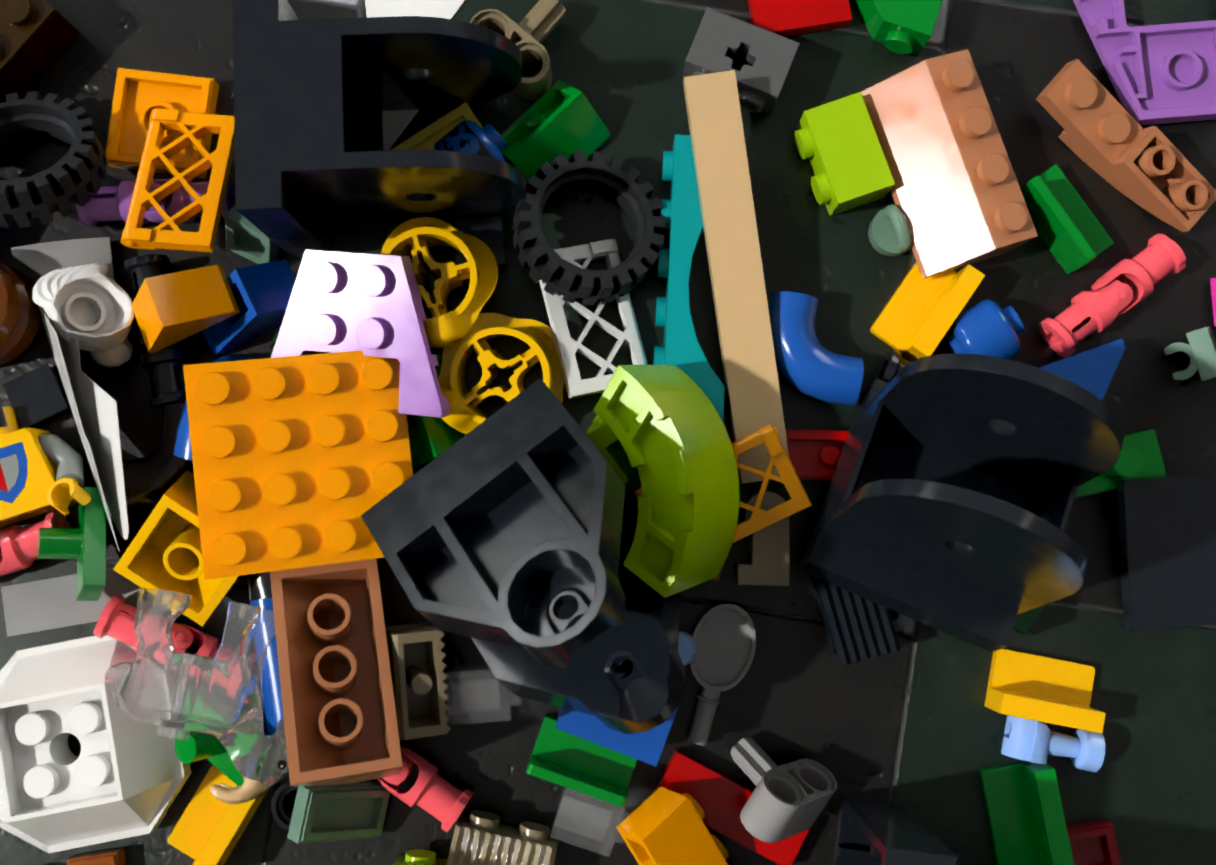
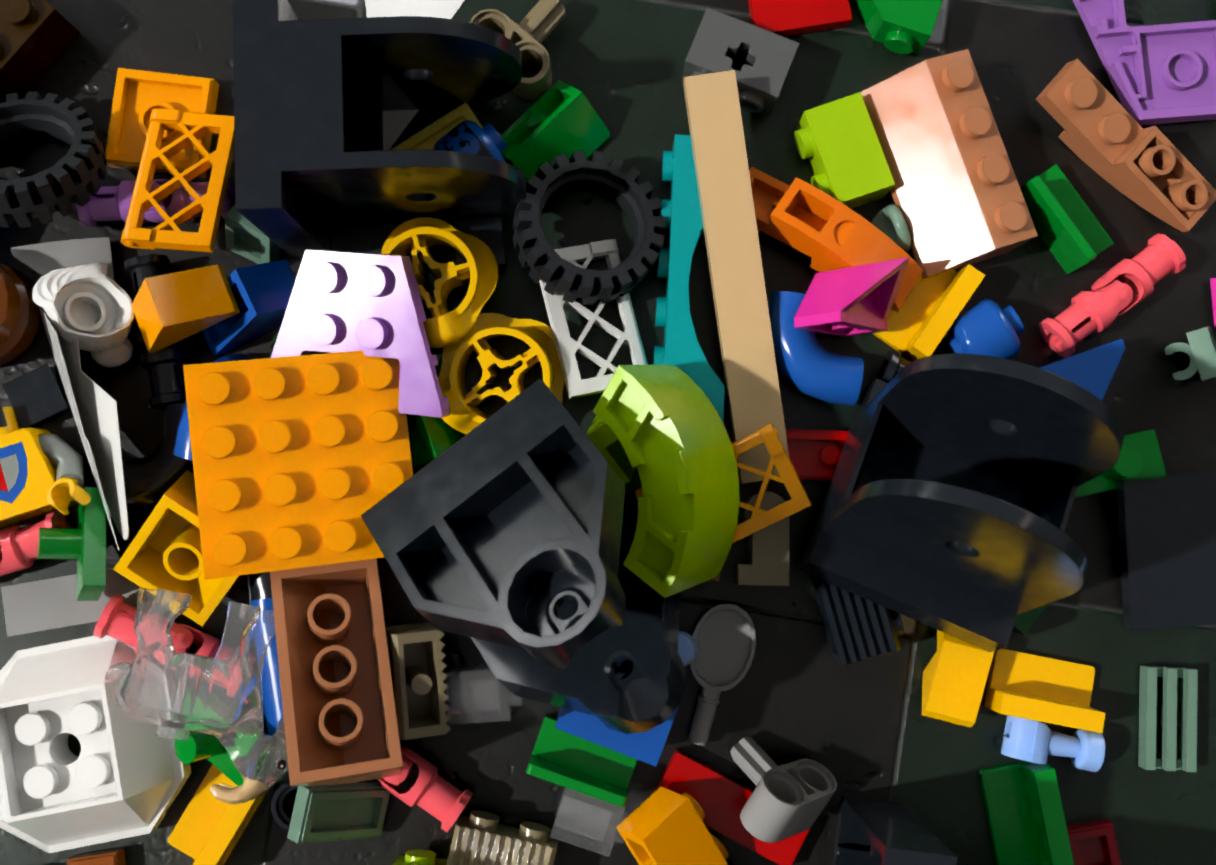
none -> orange slope [749,167,923,313]
none -> dark pink slope [794,257,910,337]
none -> yellow slope [921,630,994,728]
none -> sand green tile [1138,665,1198,772]

